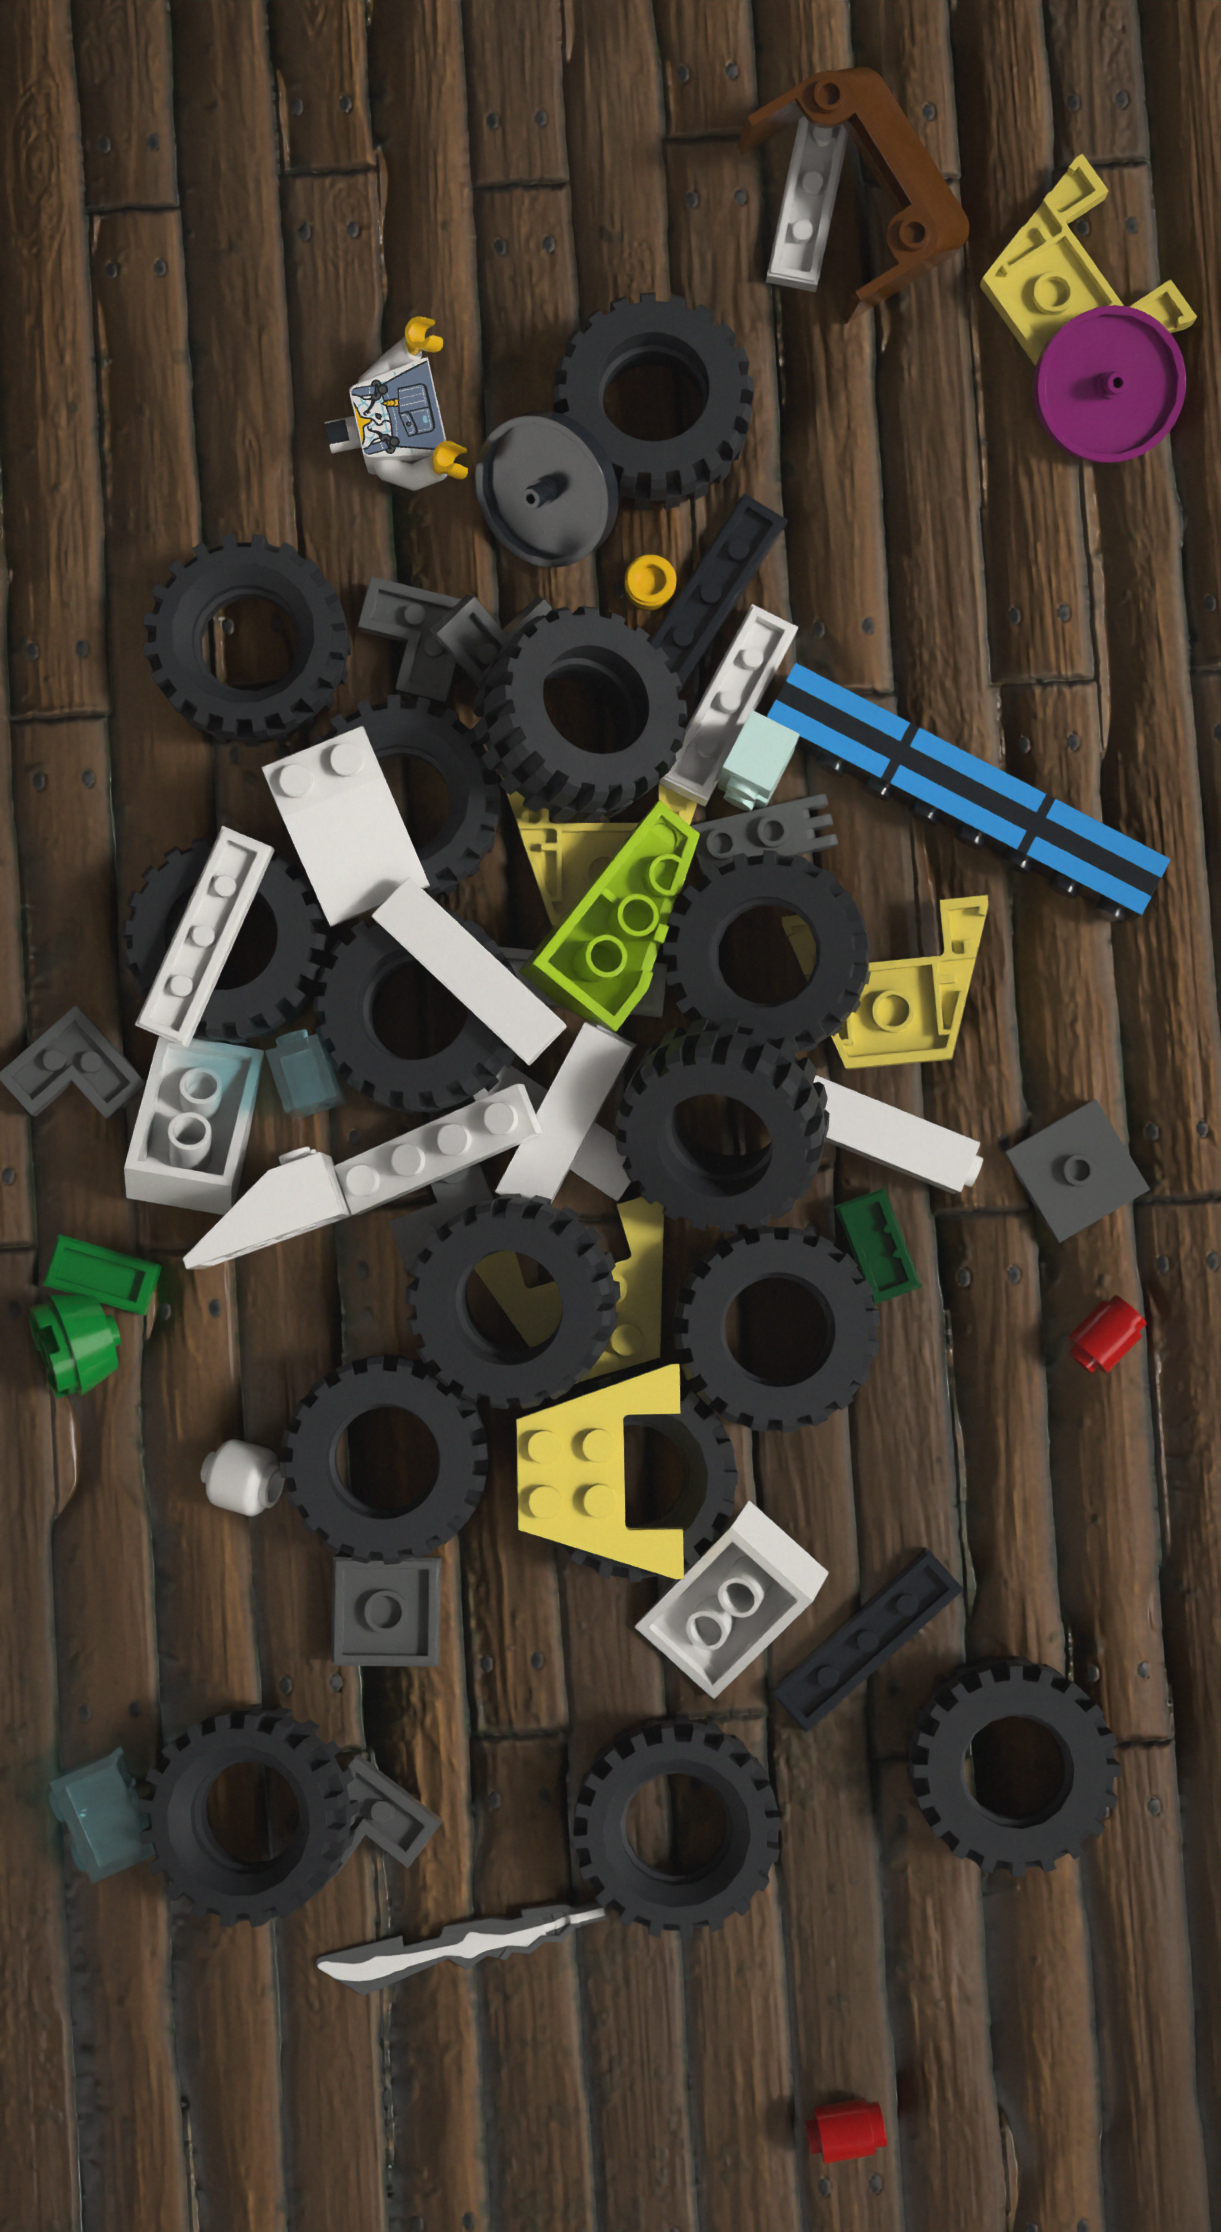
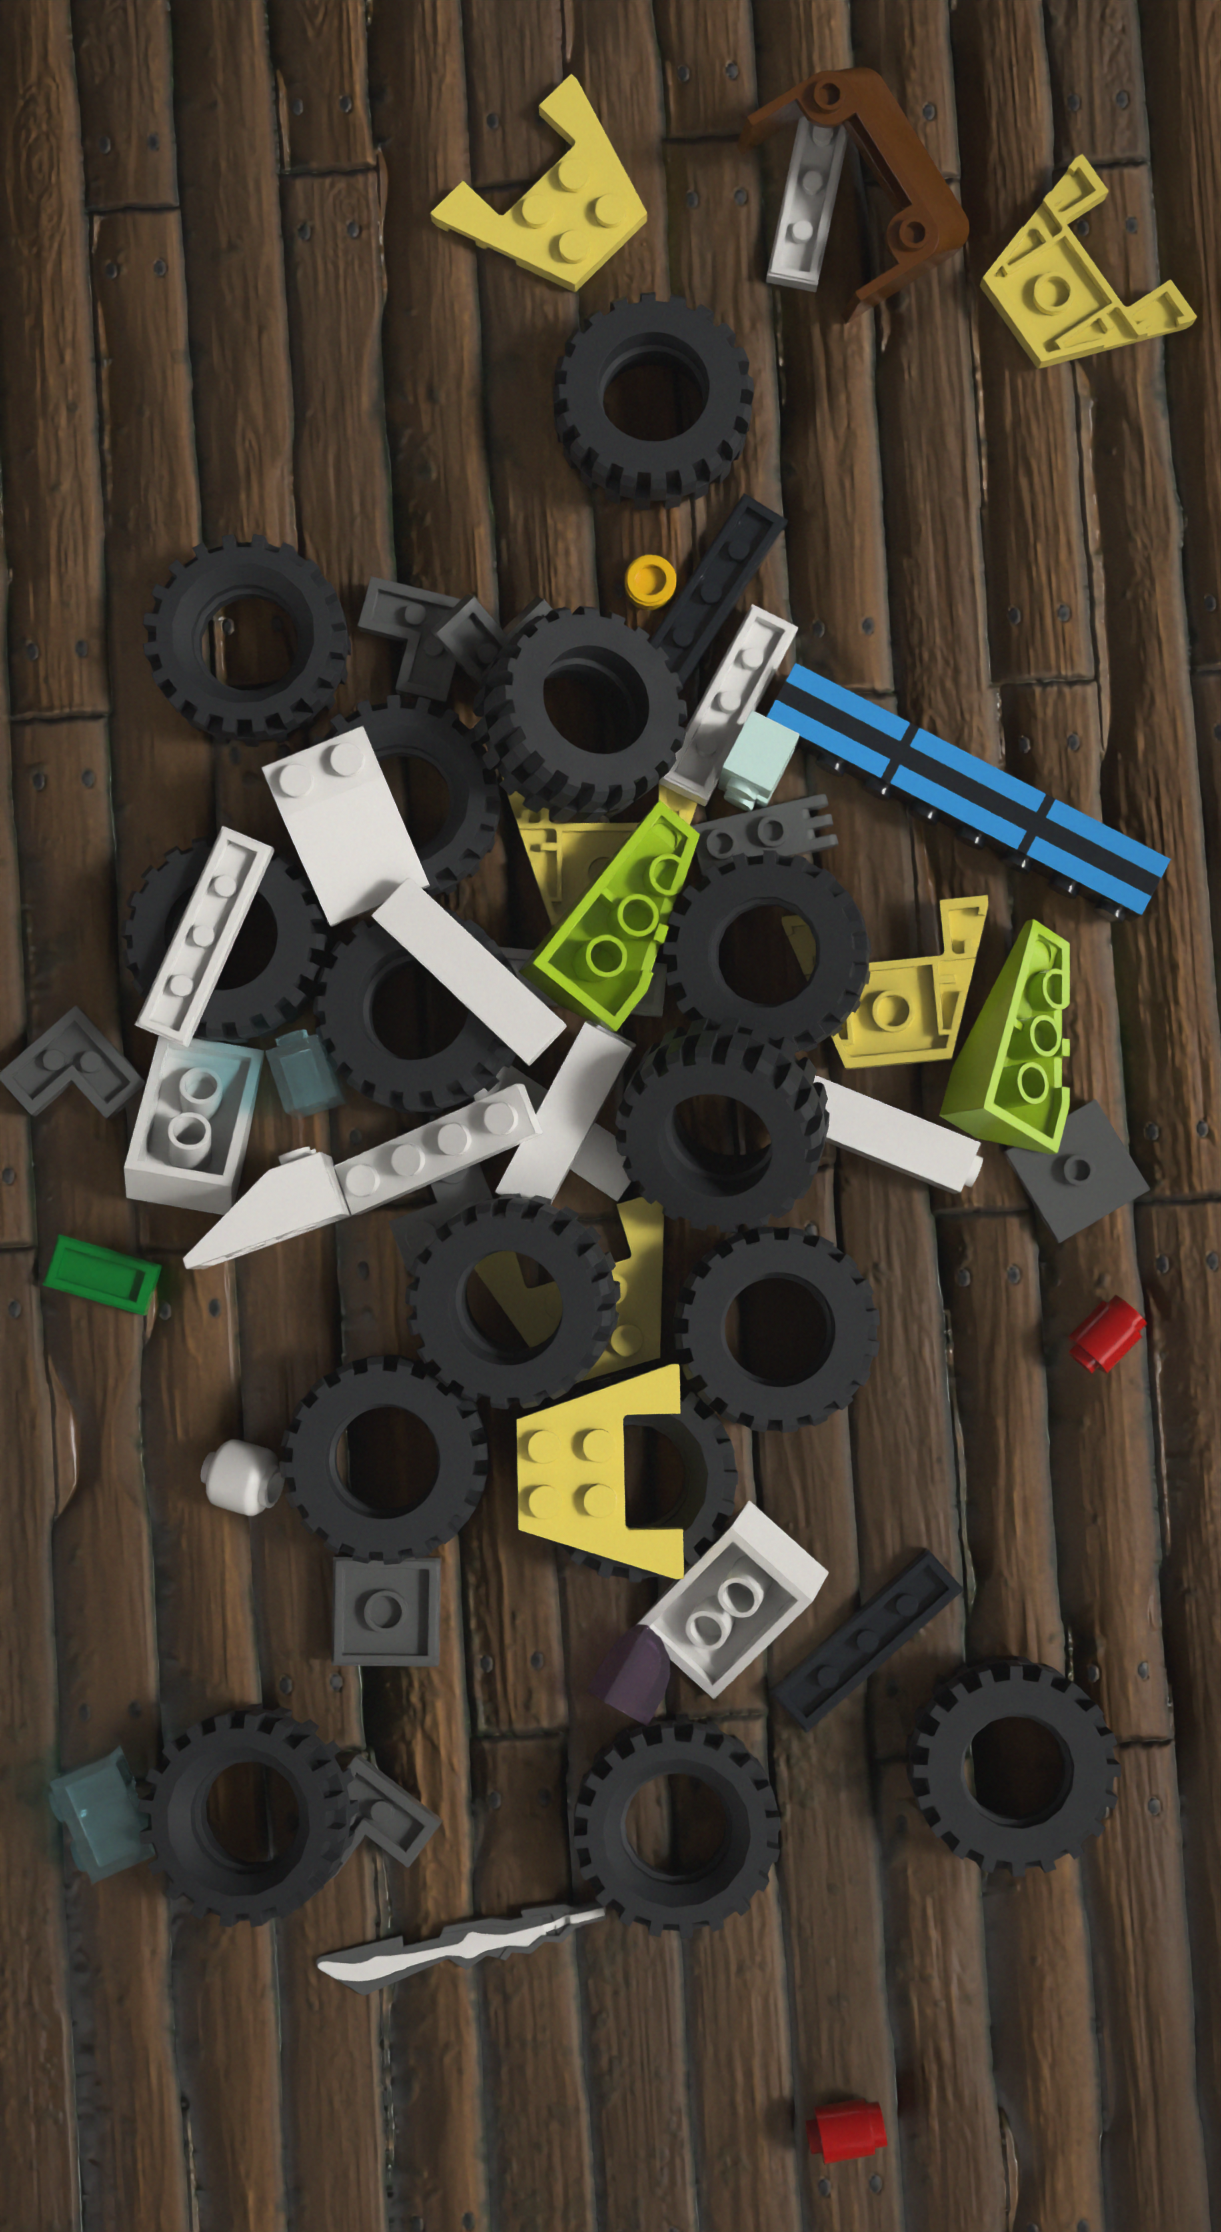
green cone [28,1295,121,1399] -> none
torso [325,316,468,491] -> none
black piece [475,410,619,568] -> none
dark green plate [834,1188,922,1305] -> none
magenta piece [1033,305,1186,464] -> none
none -> light yellow wing [430,74,647,292]
none -> clear purple brick [587,1624,670,1726]
none -> lime wedge [939,919,1070,1154]

